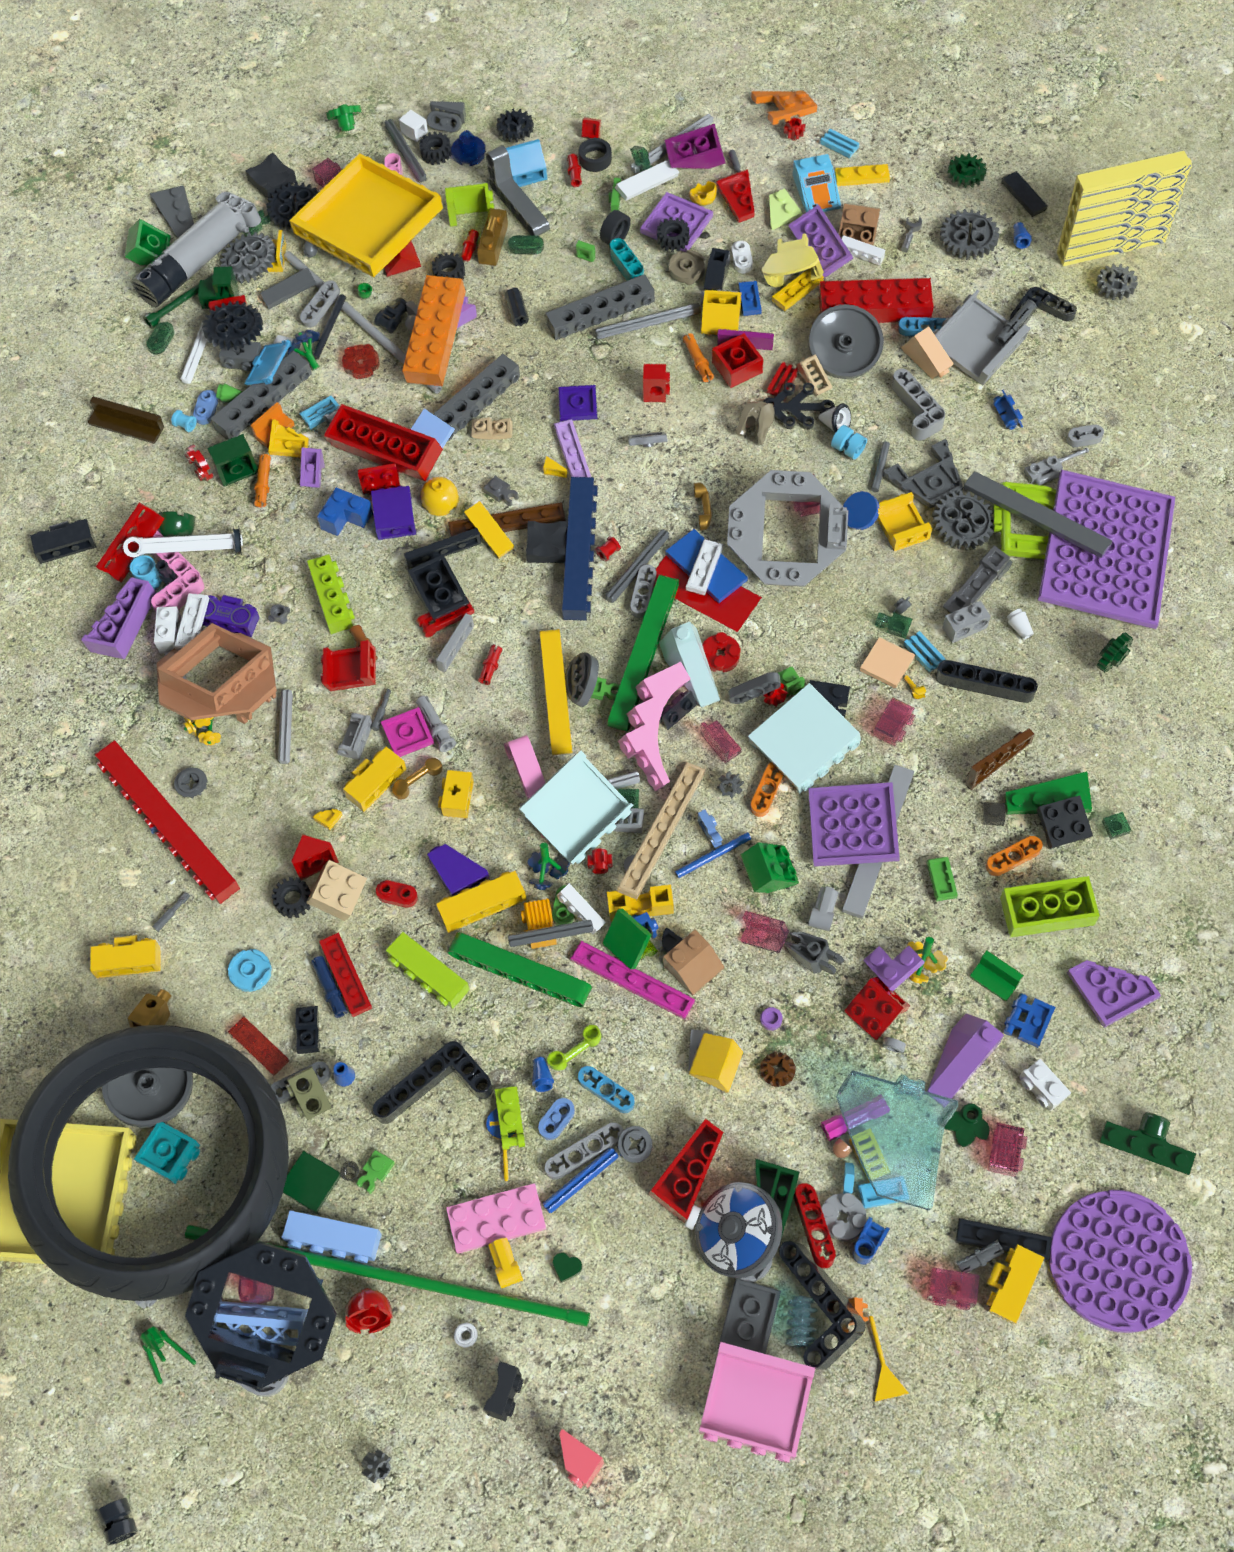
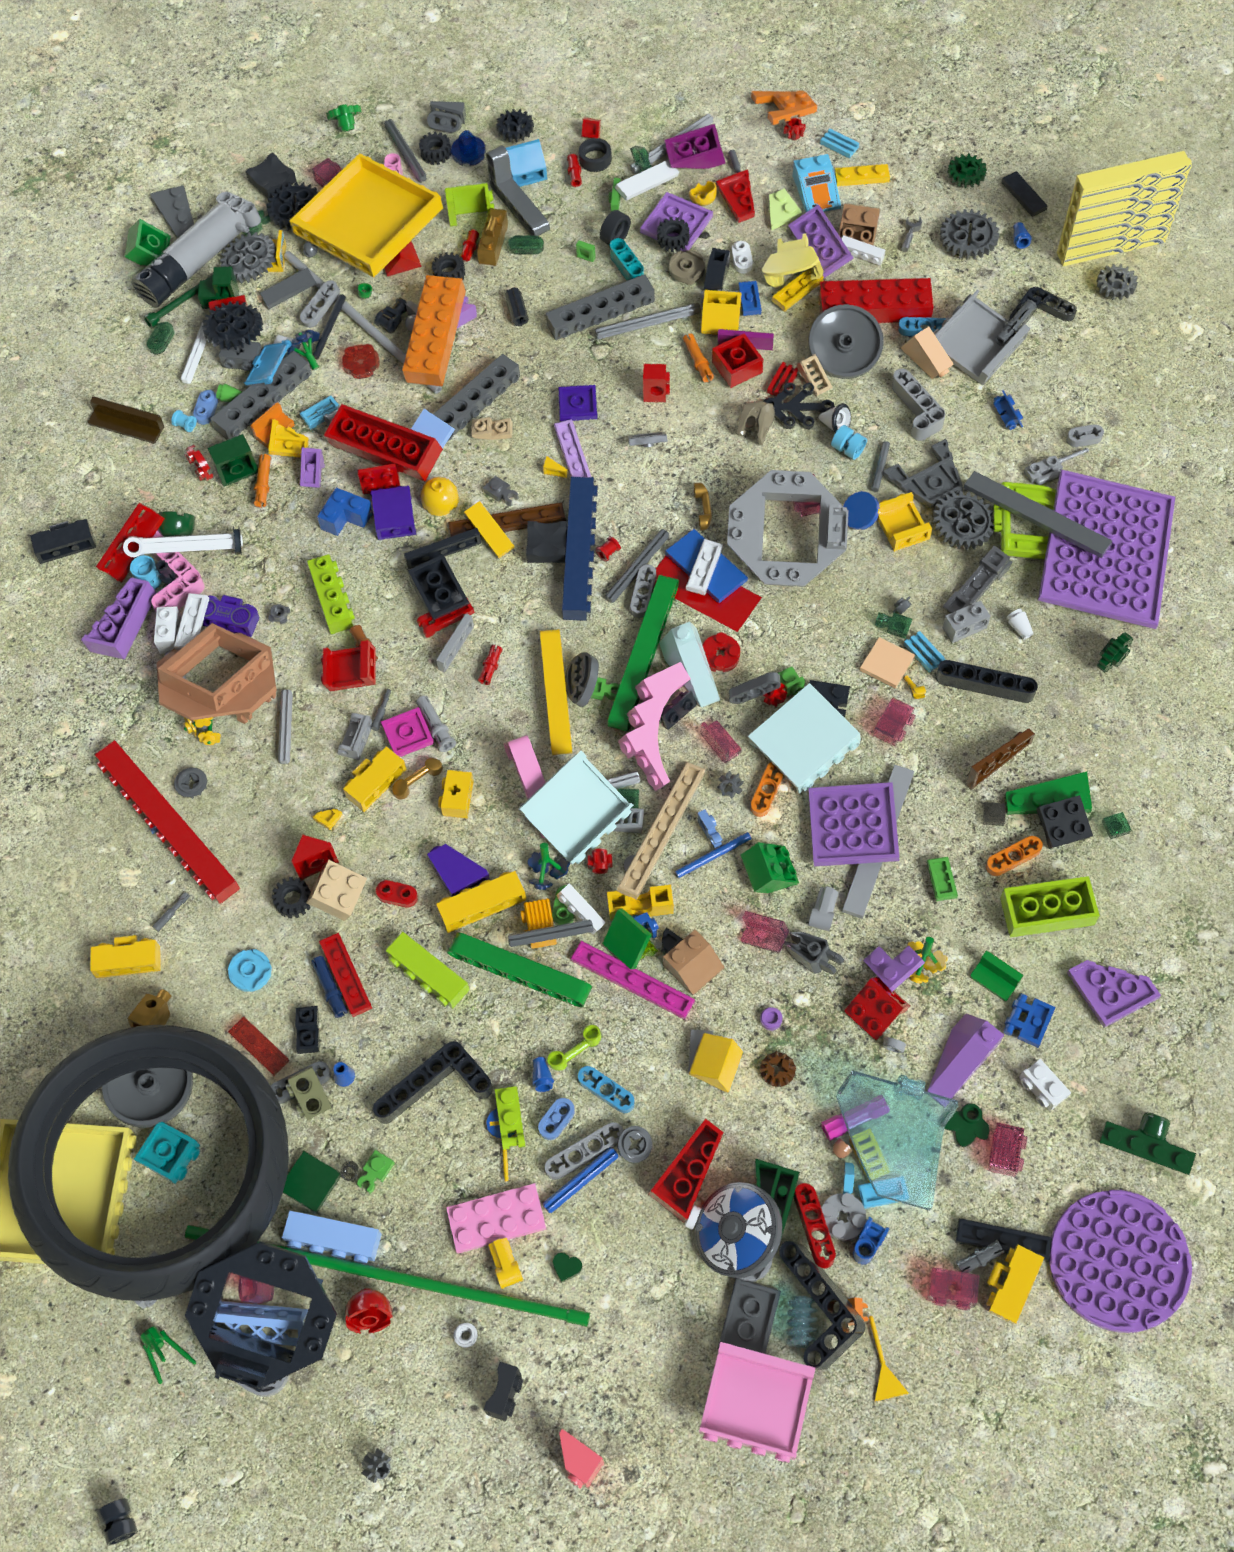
white brick [399,110,428,142] -> none

